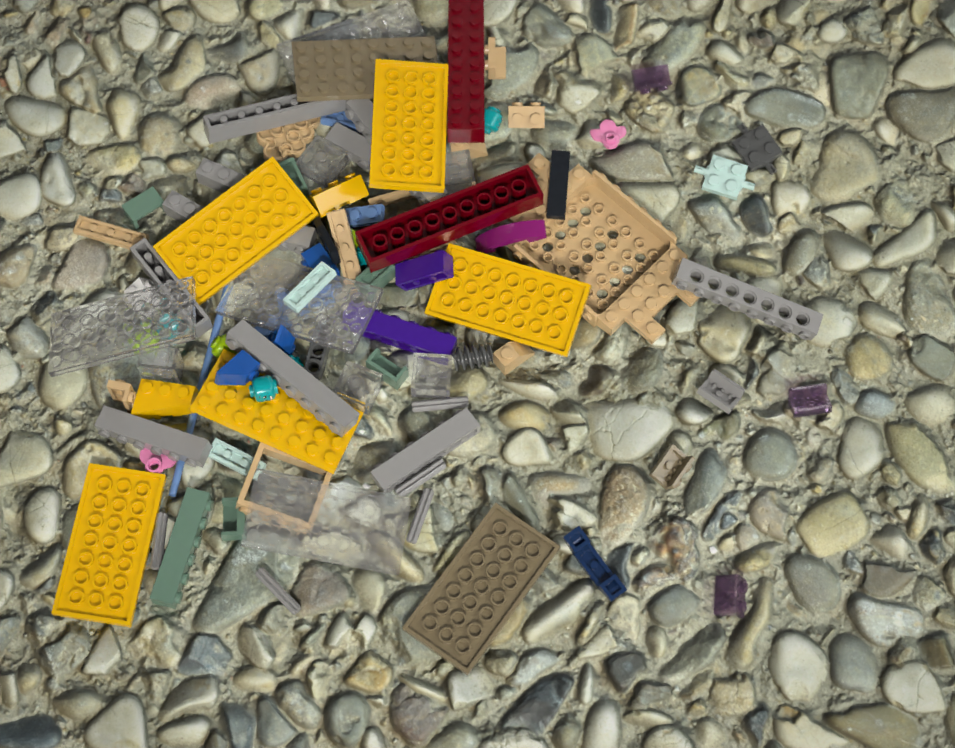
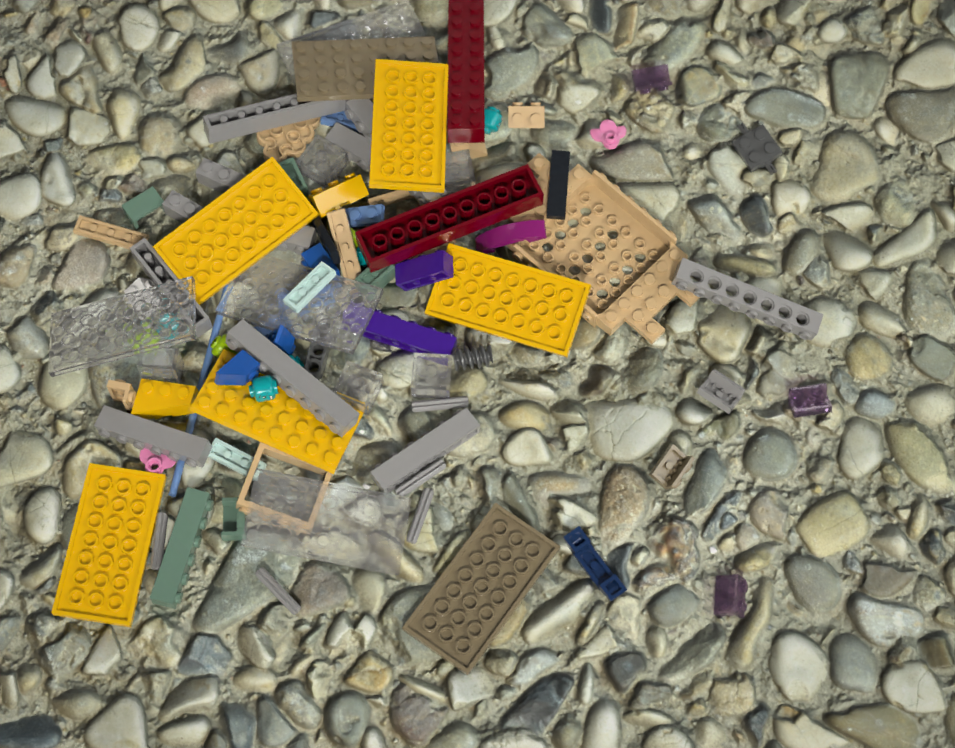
sand green panel [366,348,409,390] -> none
tan bracket [485,37,506,79] -> none
tan slope [493,341,535,375] -> none
light aqua plate [694,155,756,200] -> none

